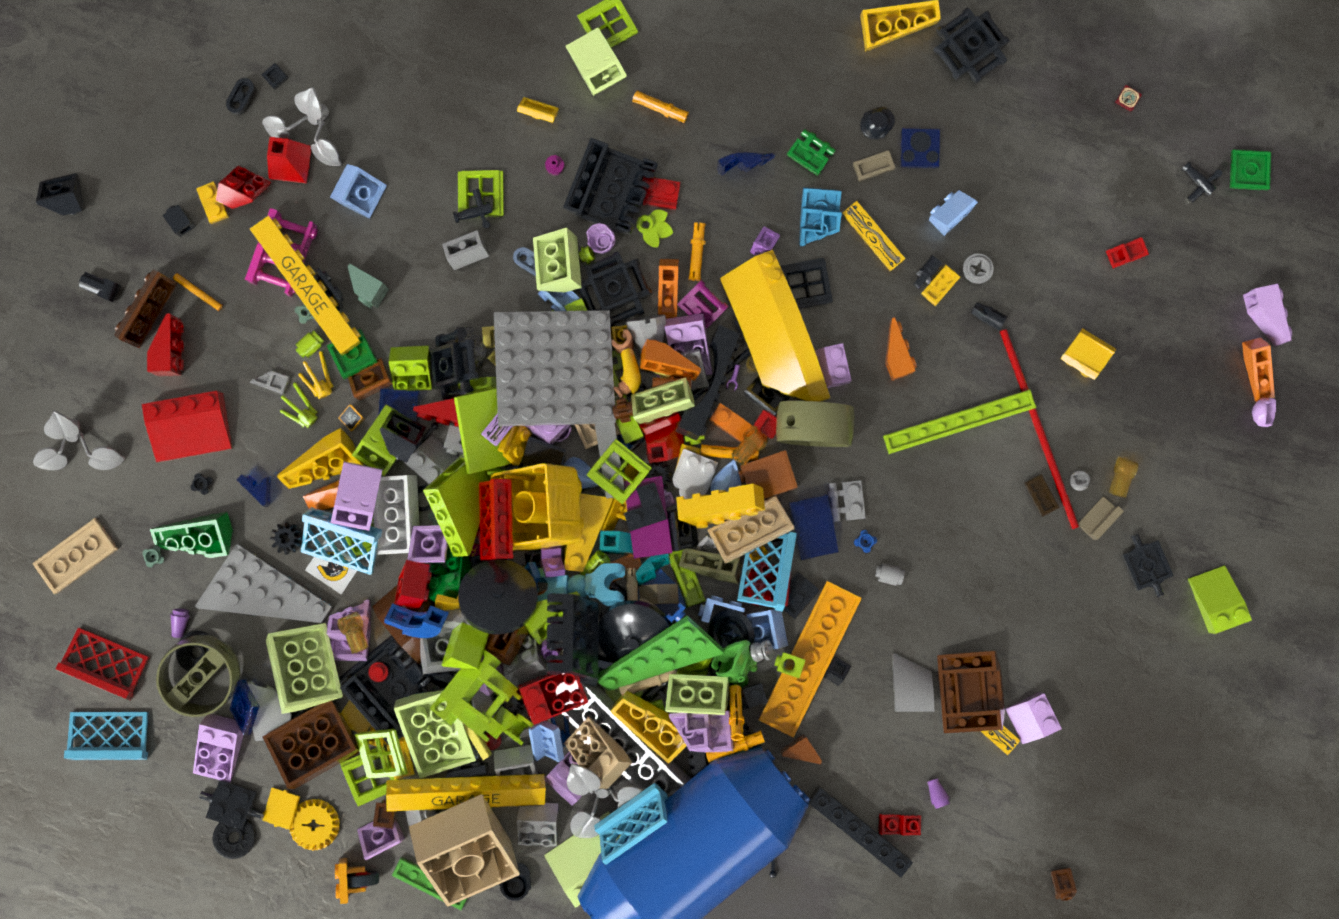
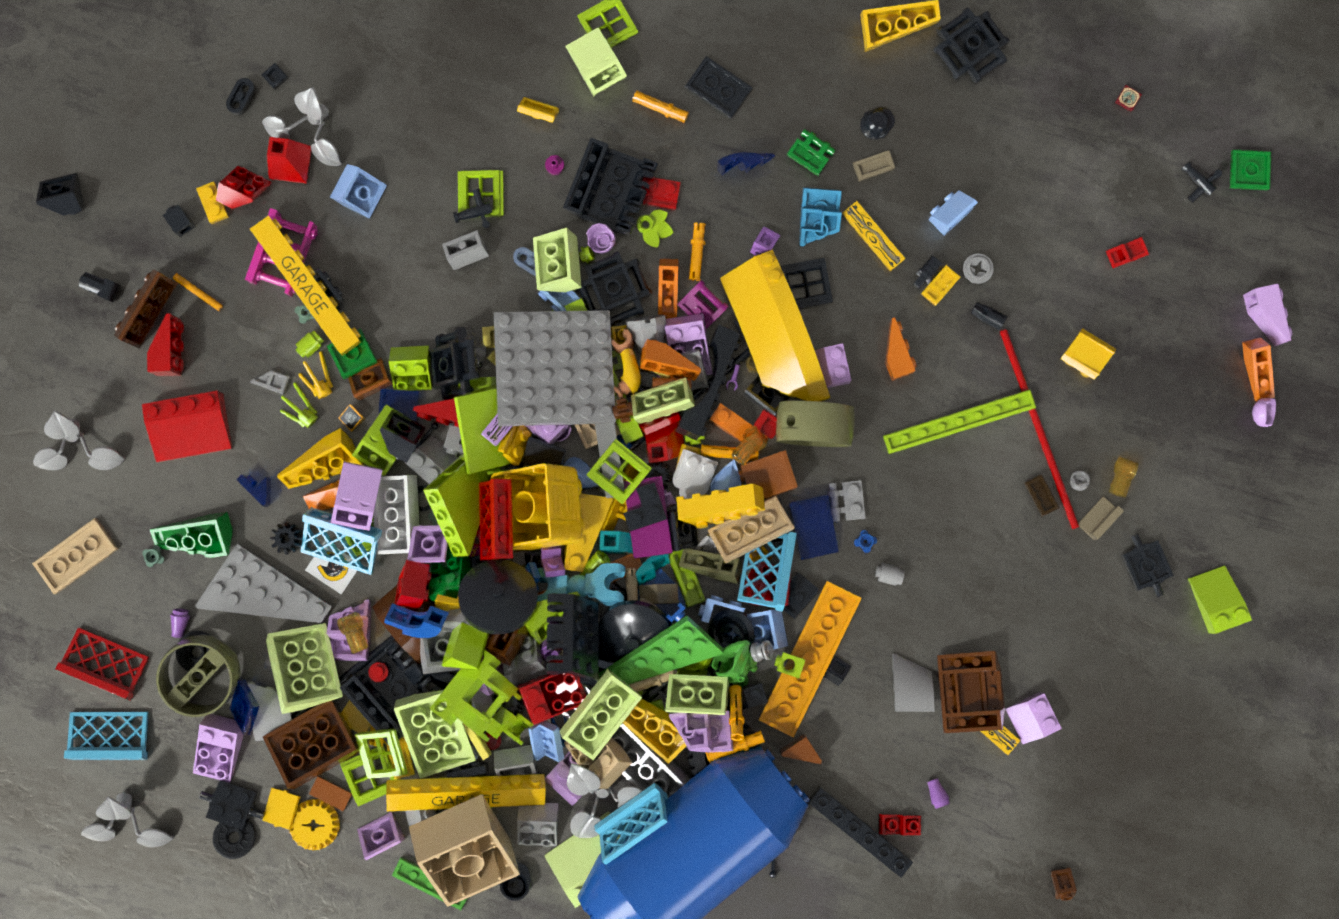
black plate [190,473,213,495] -> none
plate [335,858,379,904] -> none
sand green slope [348,264,389,308] -> none
reddish brown bracket [373,800,397,829] -> none
clear blue tile [900,128,940,168] -> none
none -> light grey plant [81,793,174,847]
none -> dark orange tile [309,776,352,811]
none -> yellowish green slope [559,669,642,760]
none -> black tile [685,56,753,119]

